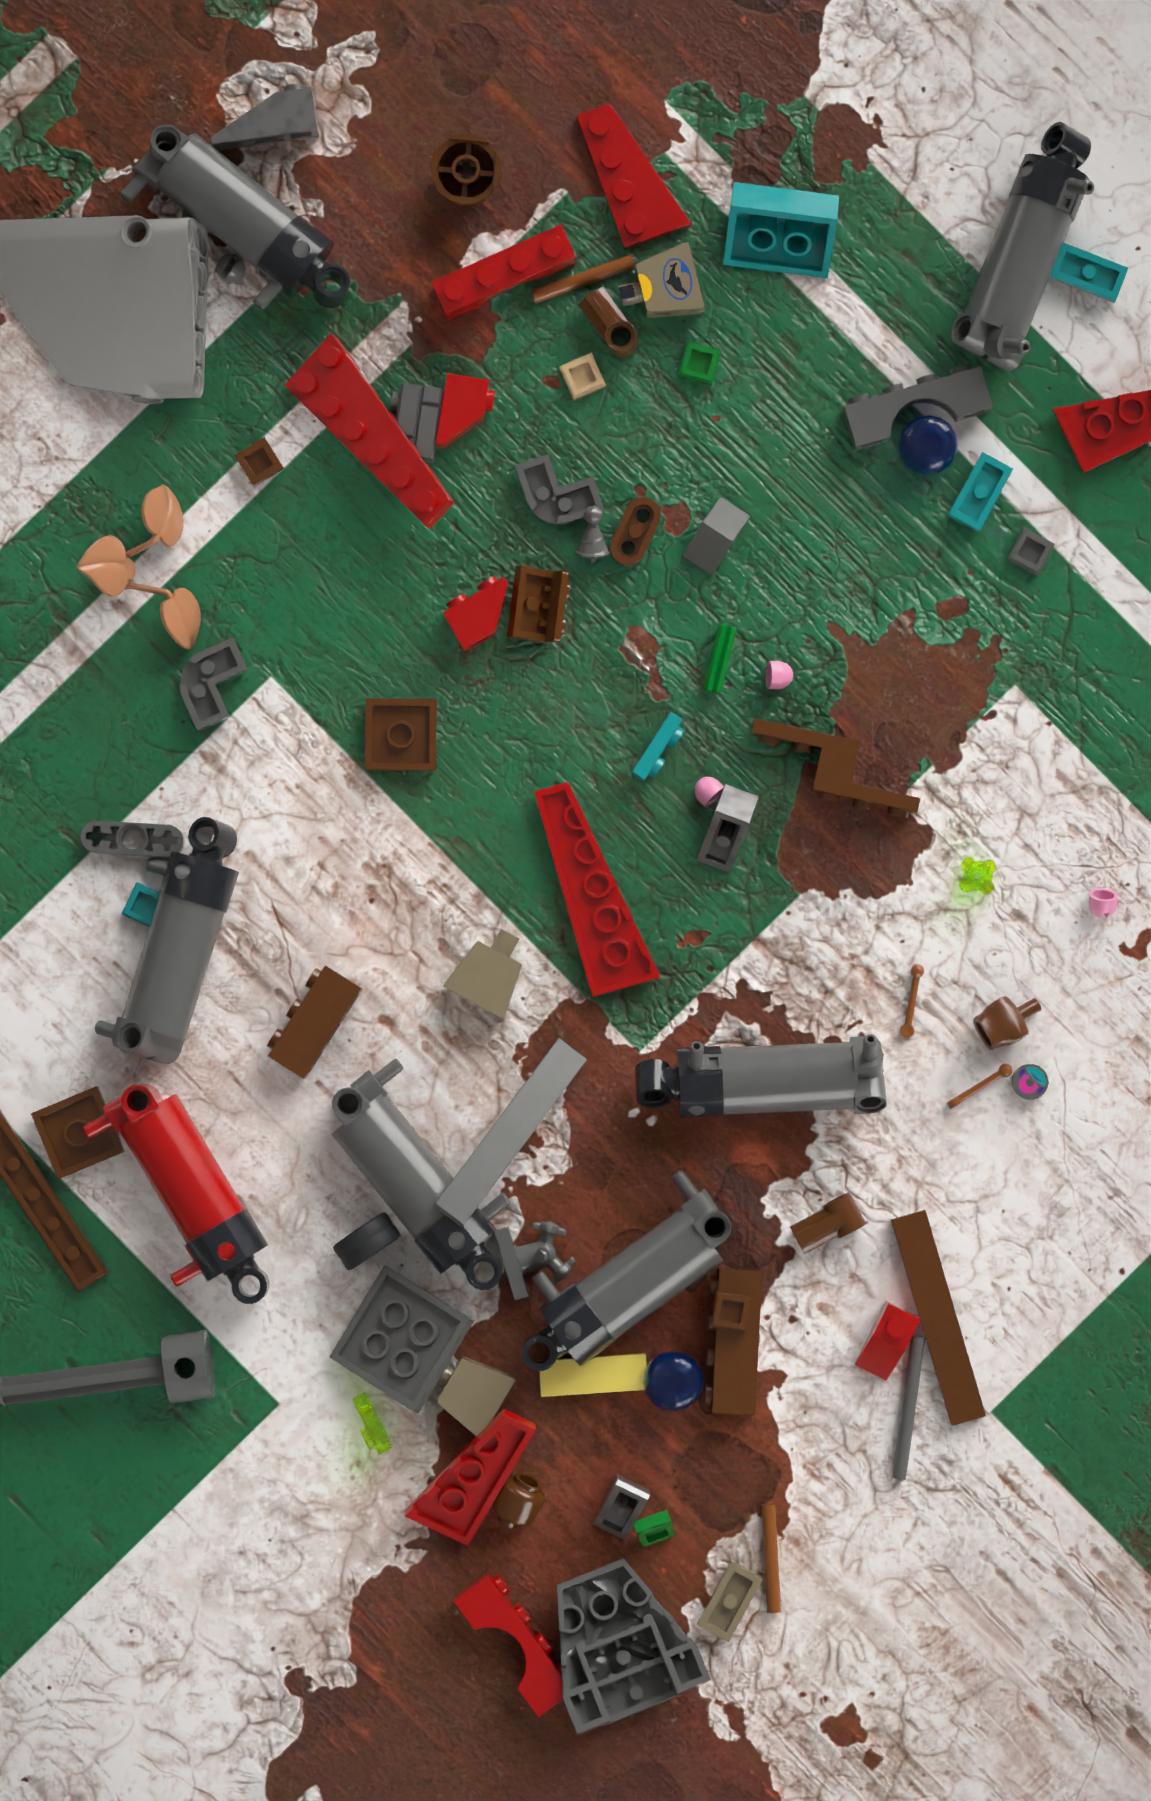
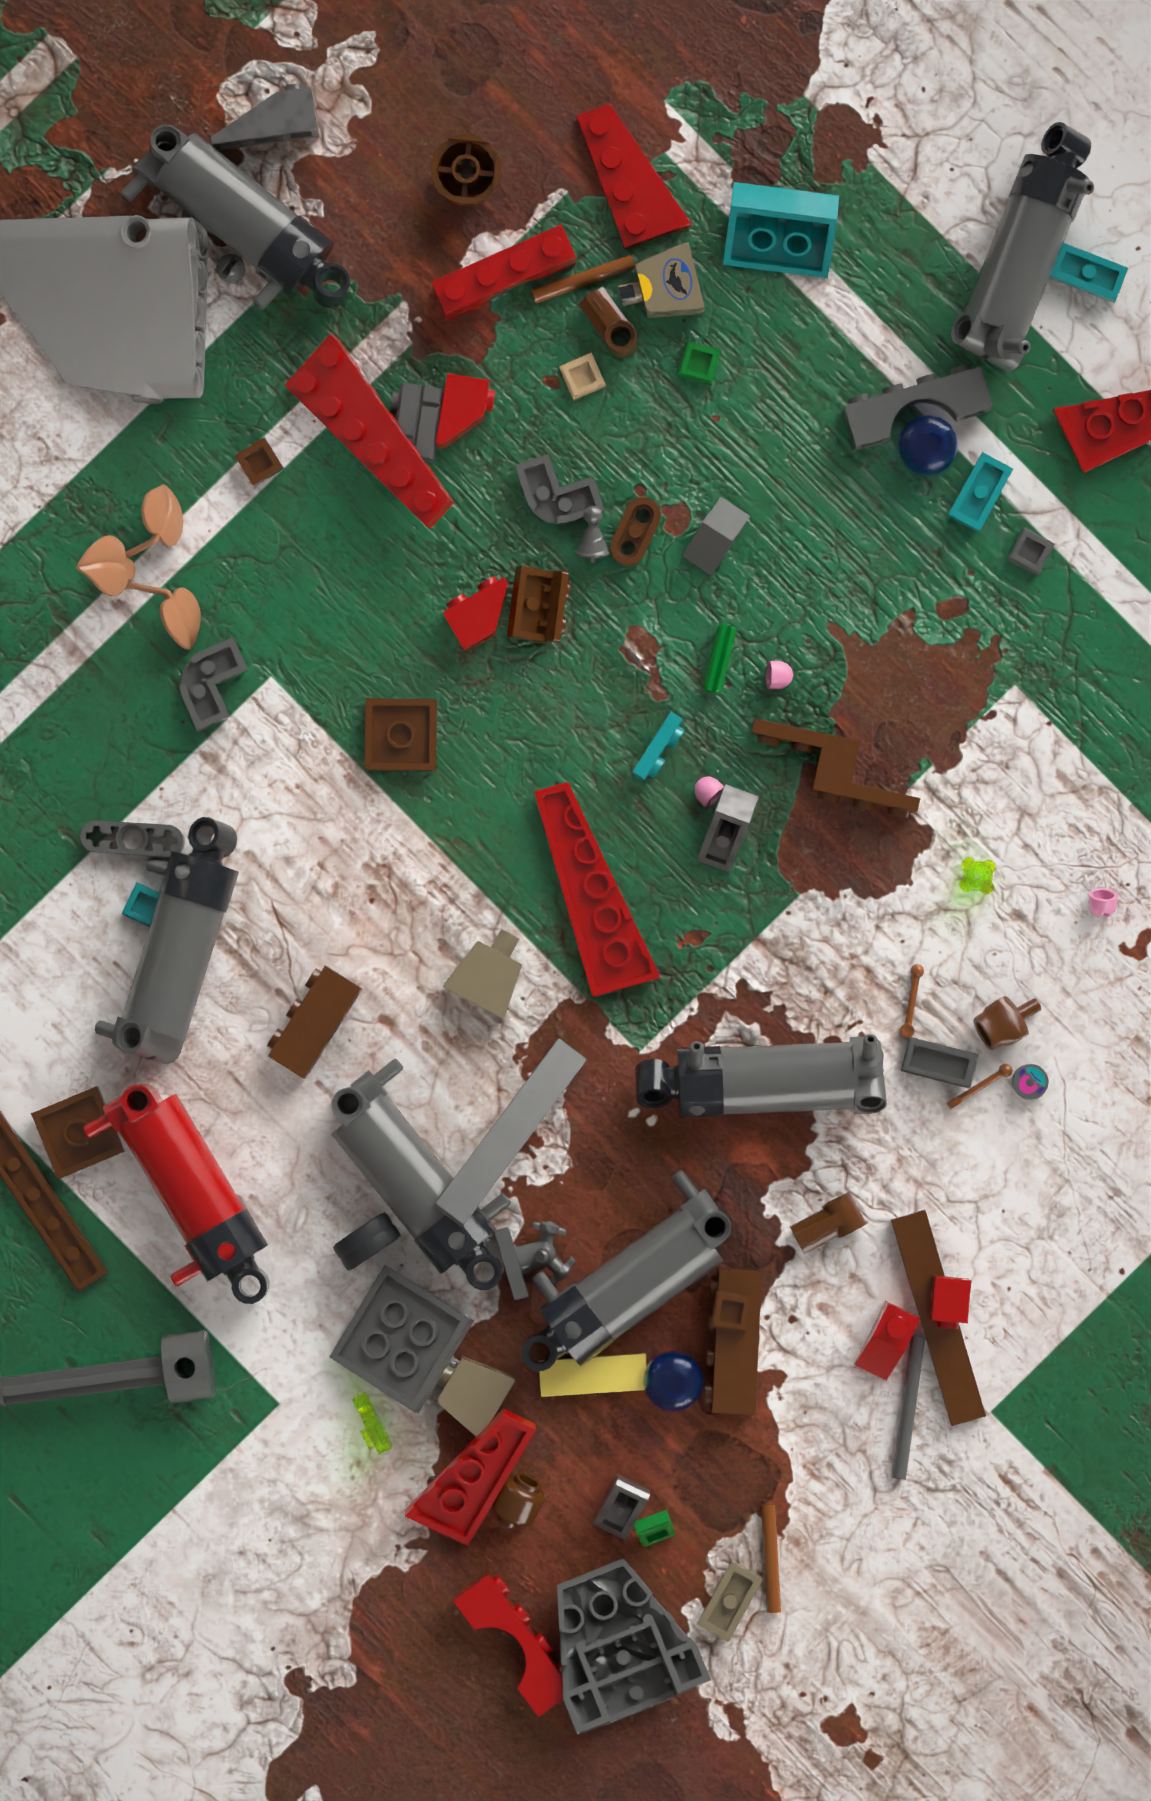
none -> dark grey tile [901,1037,979,1089]
none -> red brick [929,1275,972,1329]

